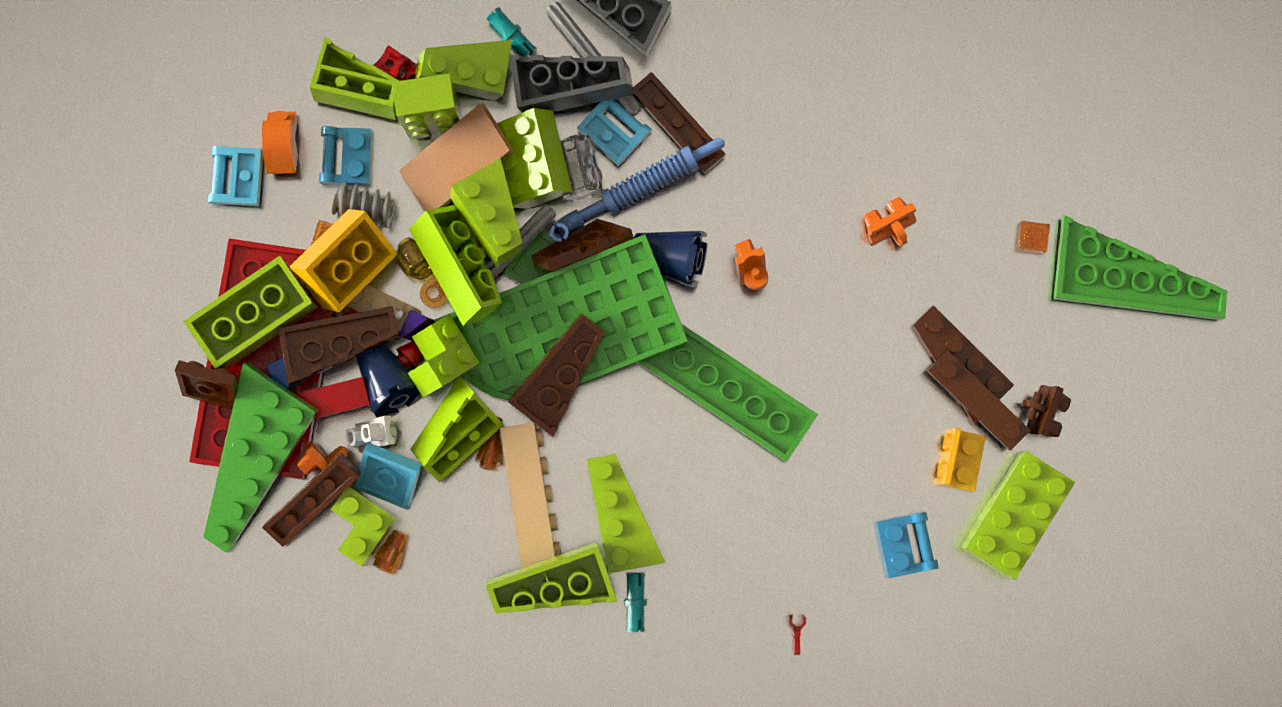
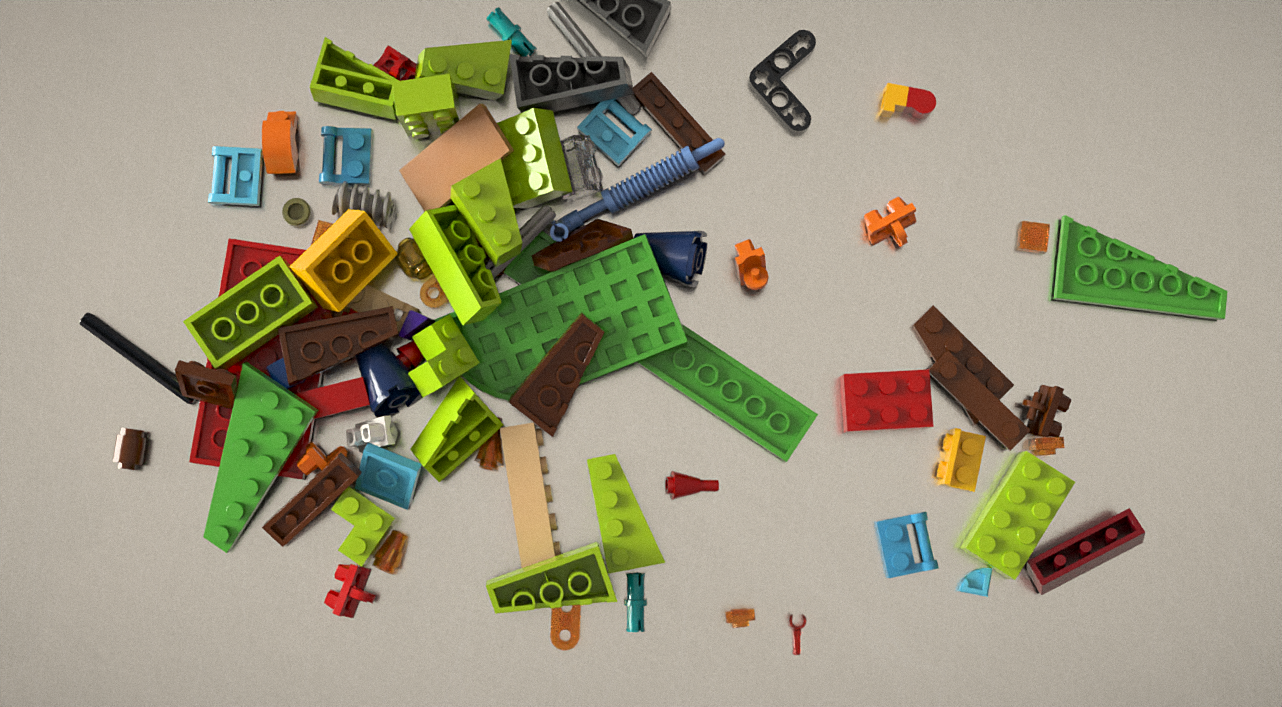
none -> black axle [79,312,196,404]
none -> reddish brown brick [113,428,146,470]
none -> olive tile [282,198,312,227]
none -> red hips [324,564,376,618]
none -> clear orange plate [550,605,581,650]
none -> red cone [665,471,719,499]
none -> clear orange plate [724,607,755,628]
none -> black beam [748,30,816,134]
none -> red brick [839,369,934,433]
none -> leg [879,83,936,119]
none -> medium azure tile [958,568,993,597]
none -> dark red brick [1027,508,1145,595]
none -> clear orange plate [1028,437,1064,455]

